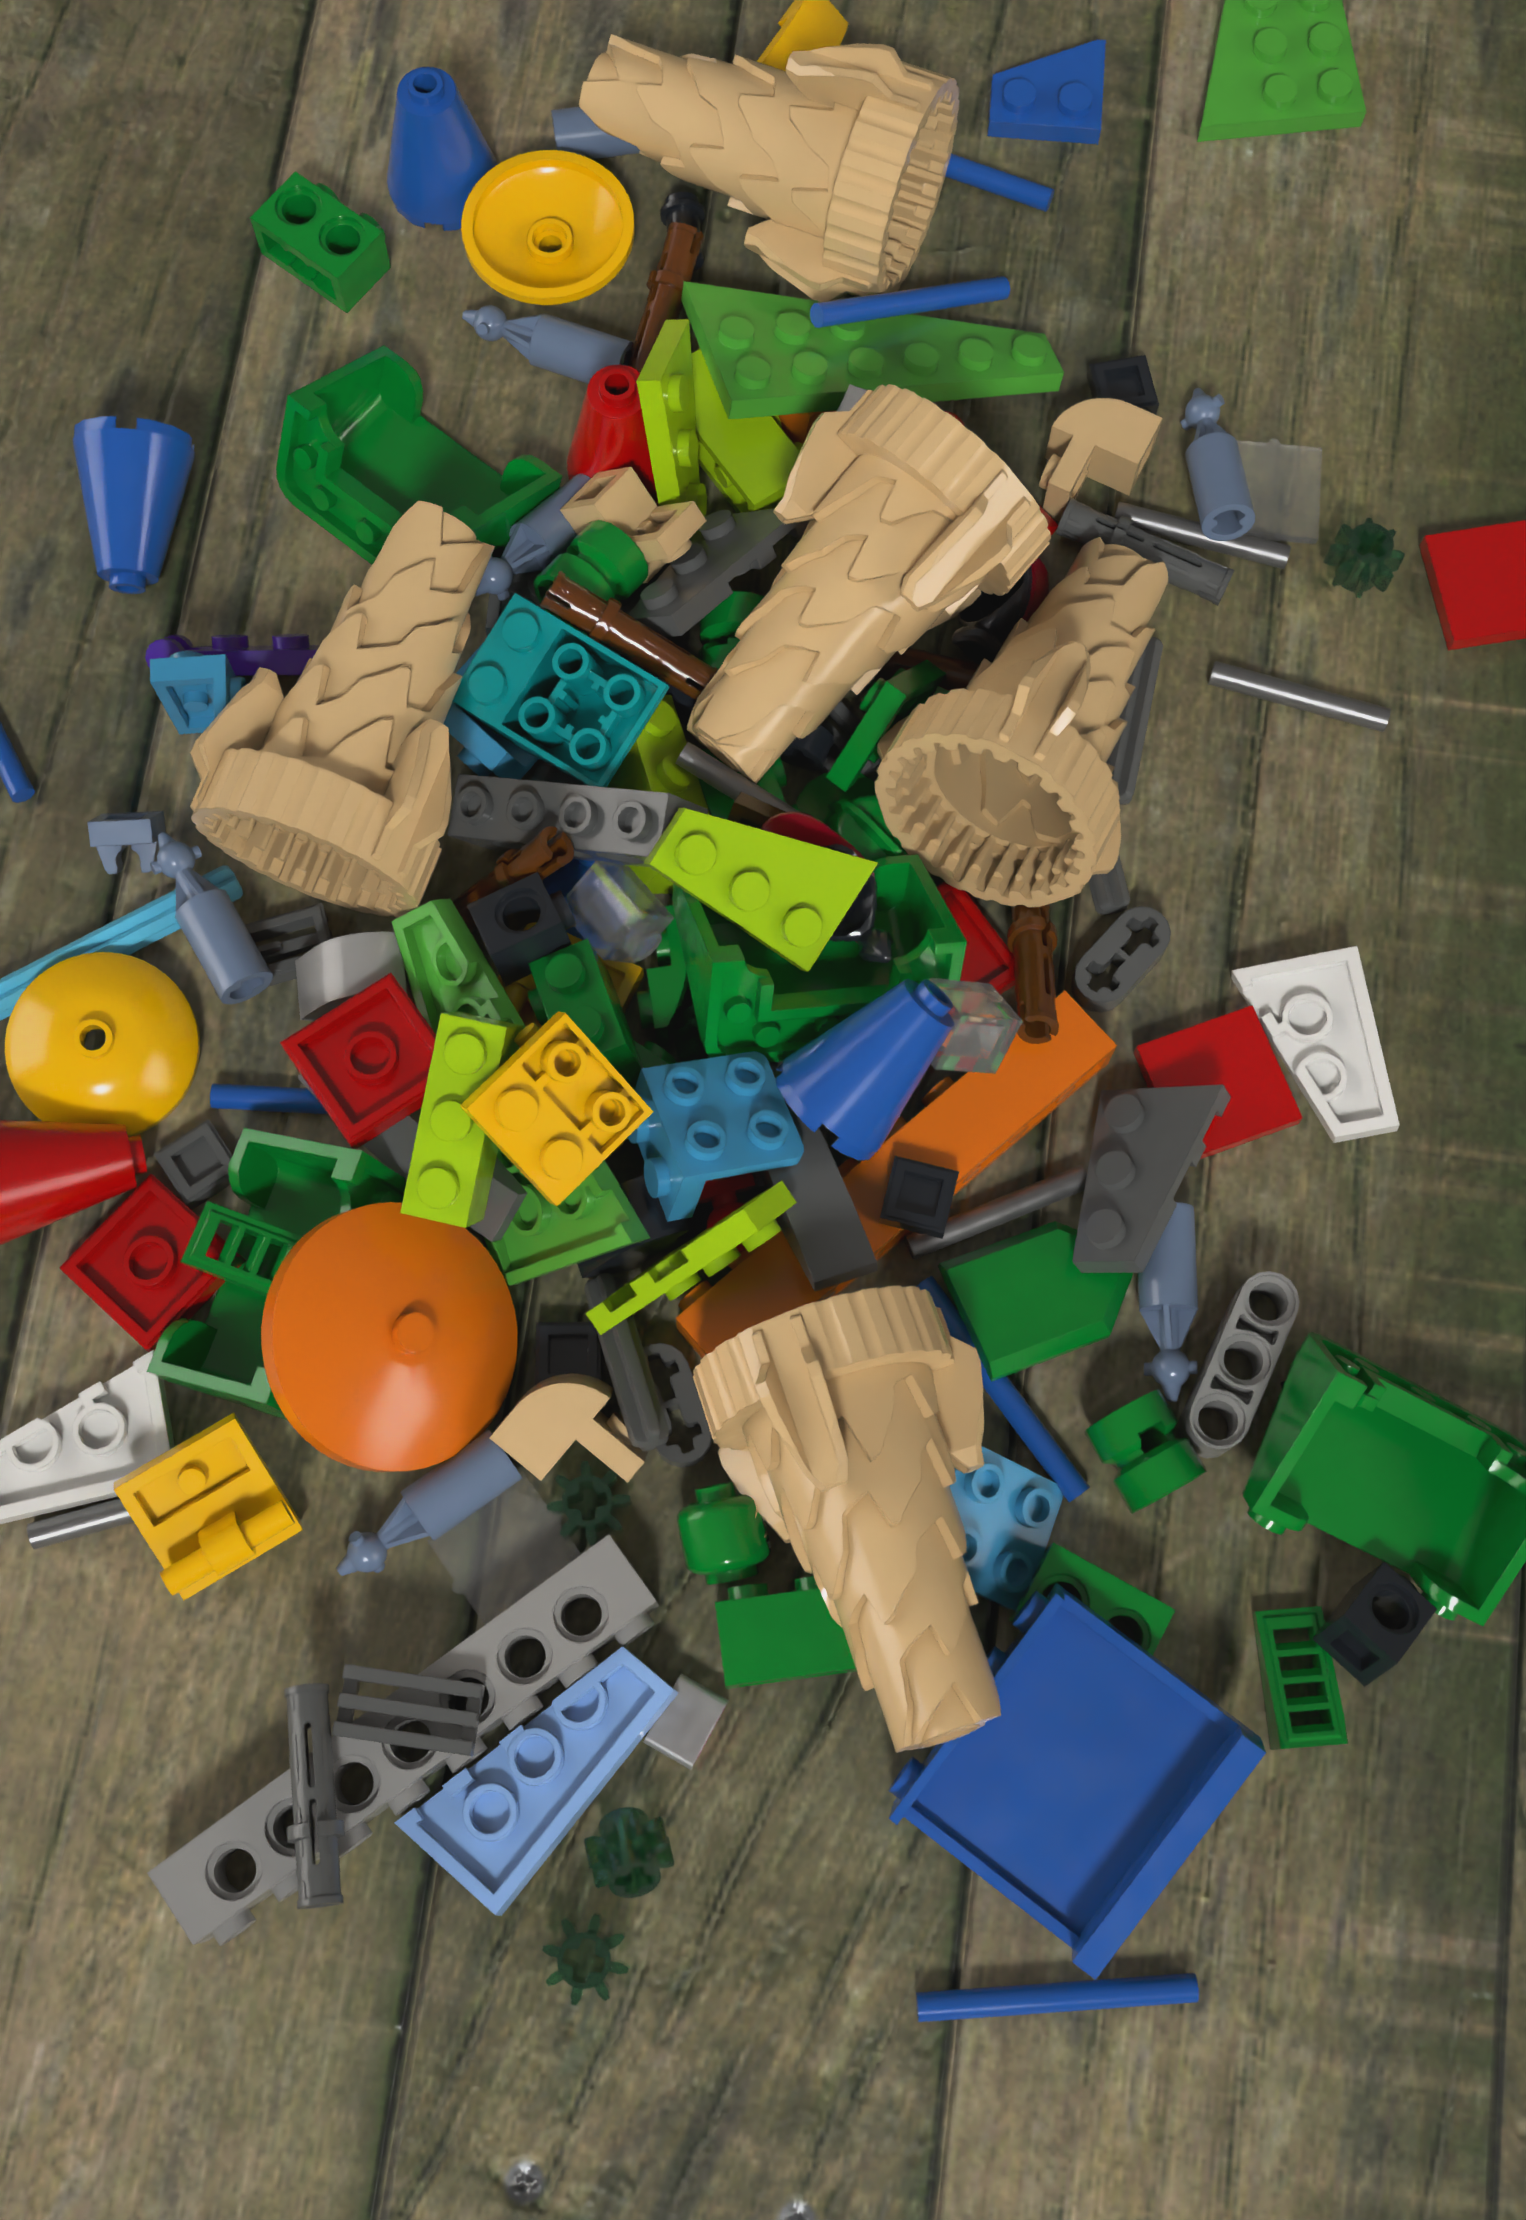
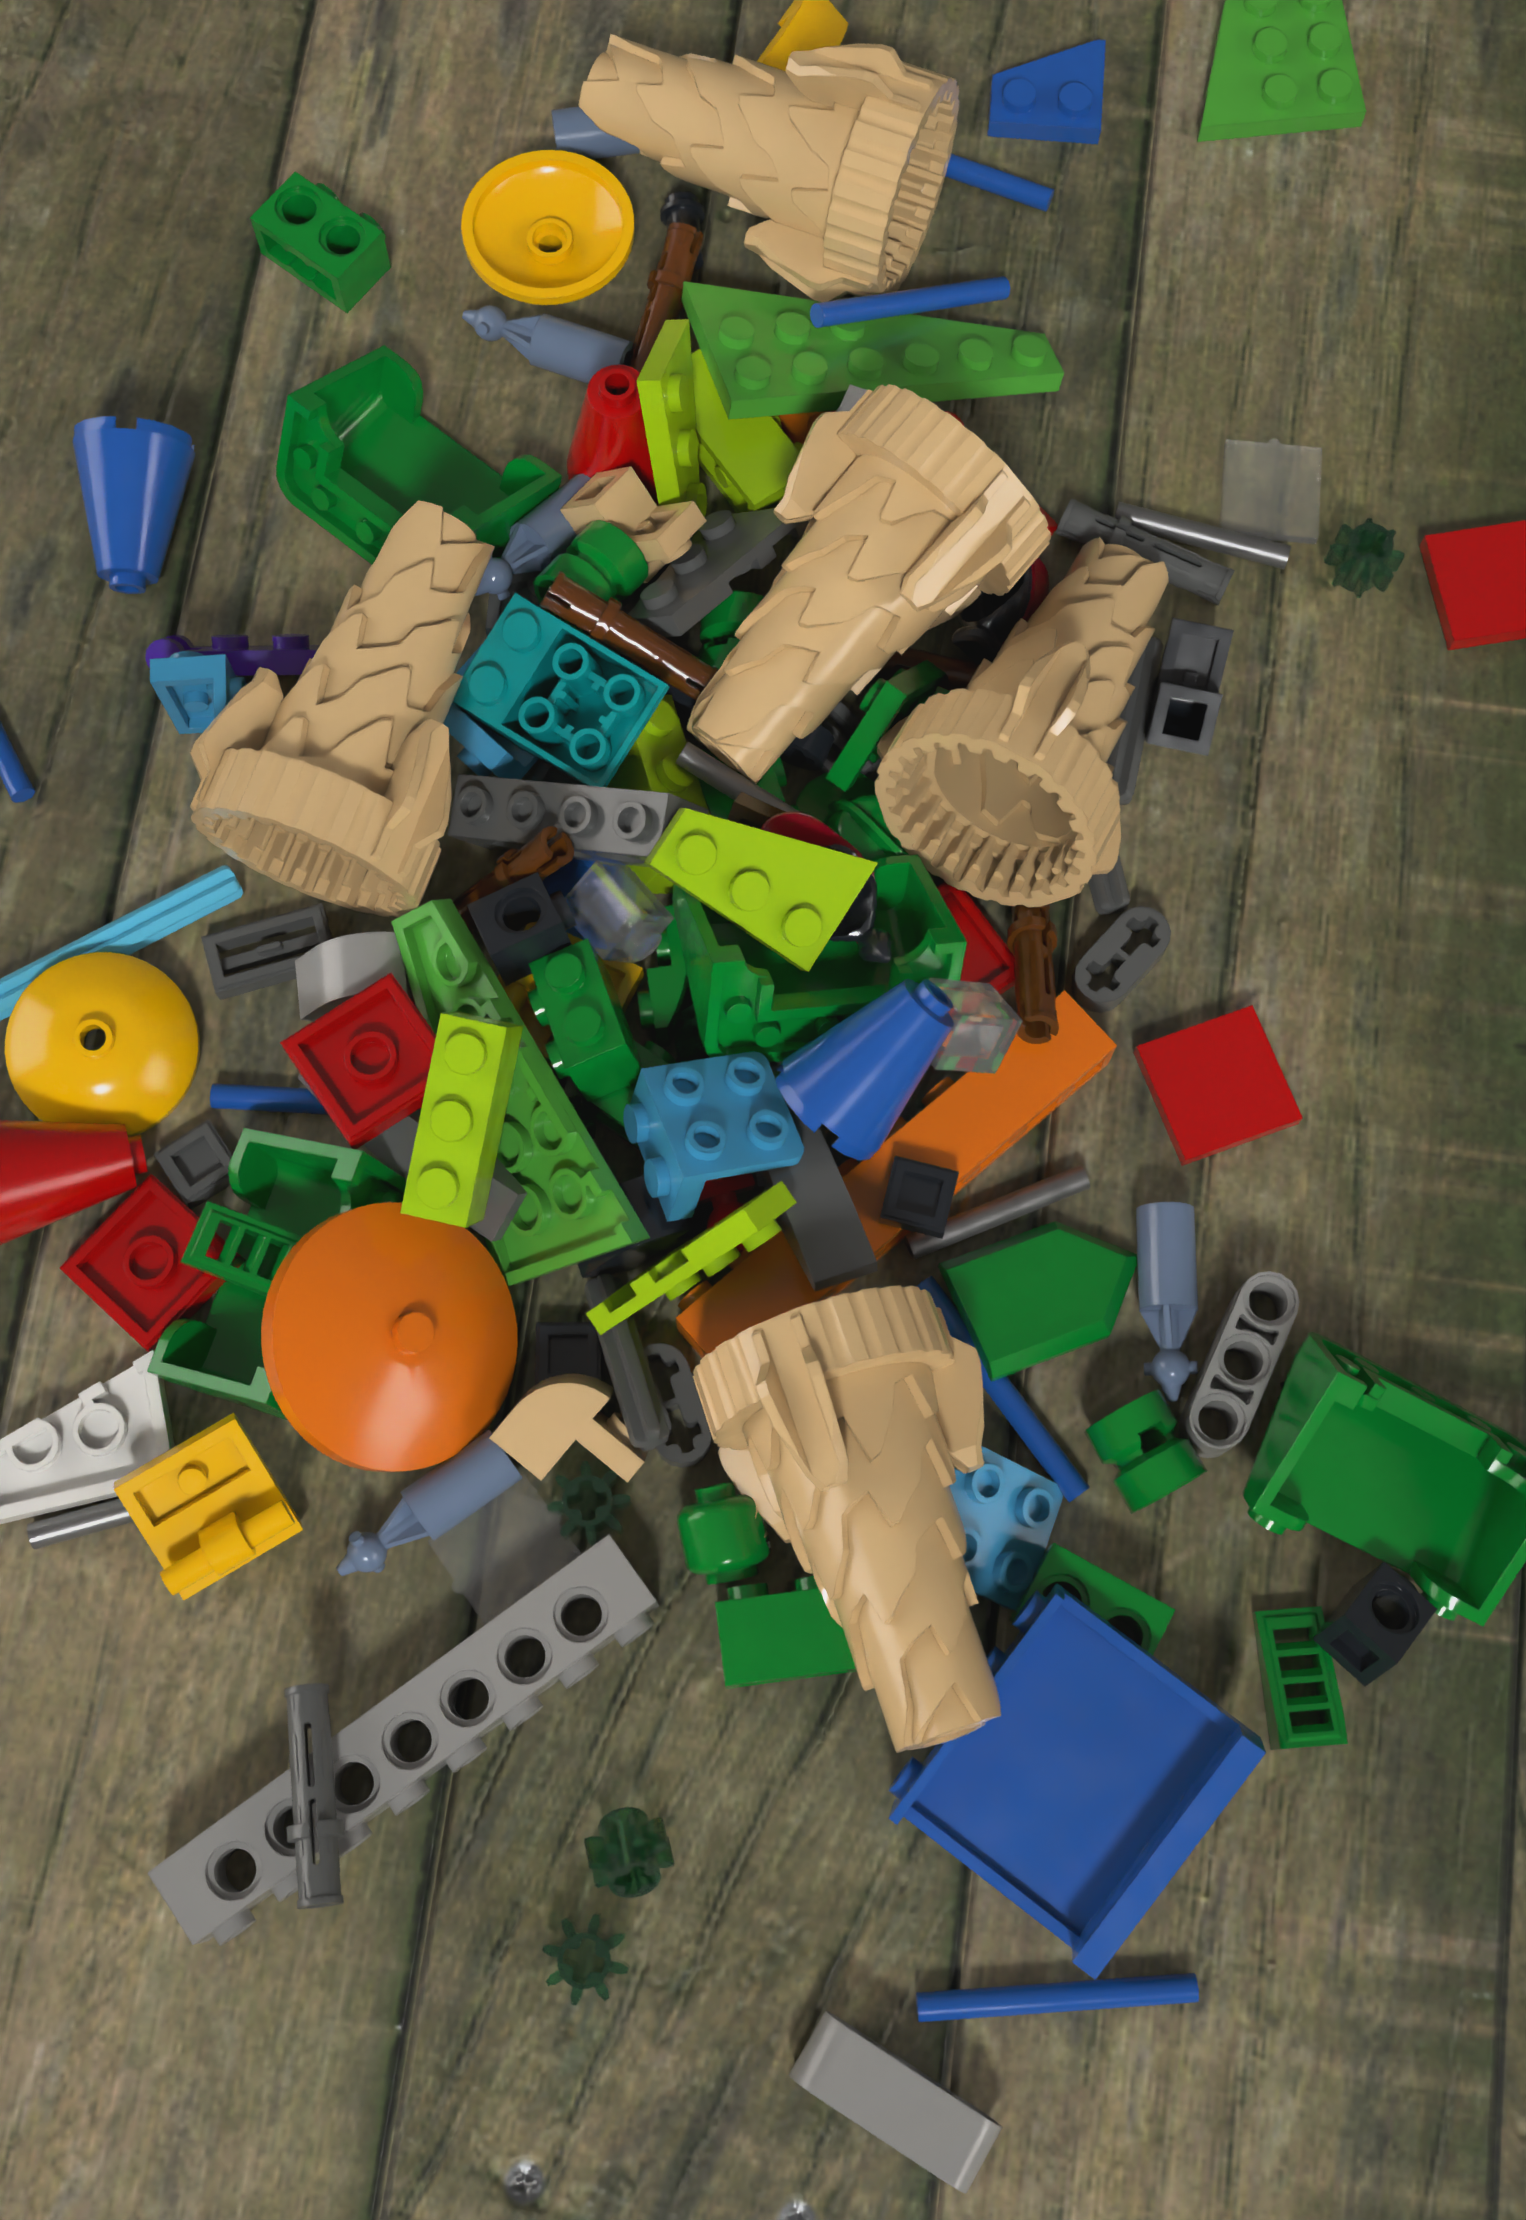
sand blue tile [87,811,166,874] -> none
sand blue wheel [150,832,273,1004] -> none
dark grey tile [332,1664,485,1757] -> none
blue cone [387,67,498,231] -> none
light blue wing [395,1646,678,1916] -> none
yellow plate [460,1011,654,1206] -> none
flat silver piece [643,1673,729,1770] -> none
tan brick [1039,398,1162,522] -> none
dark grey wing [1072,1085,1231,1273] -> none
black tile [1087,355,1159,415] -> none
sand blue wheel [1180,388,1255,541] -> none
flat silver bar [1208,661,1391,732] -> none
white wing [1231,946,1400,1143] -> none
none -> light grey beam [789,2011,1003,2194]
none -> black brick [1145,617,1234,756]

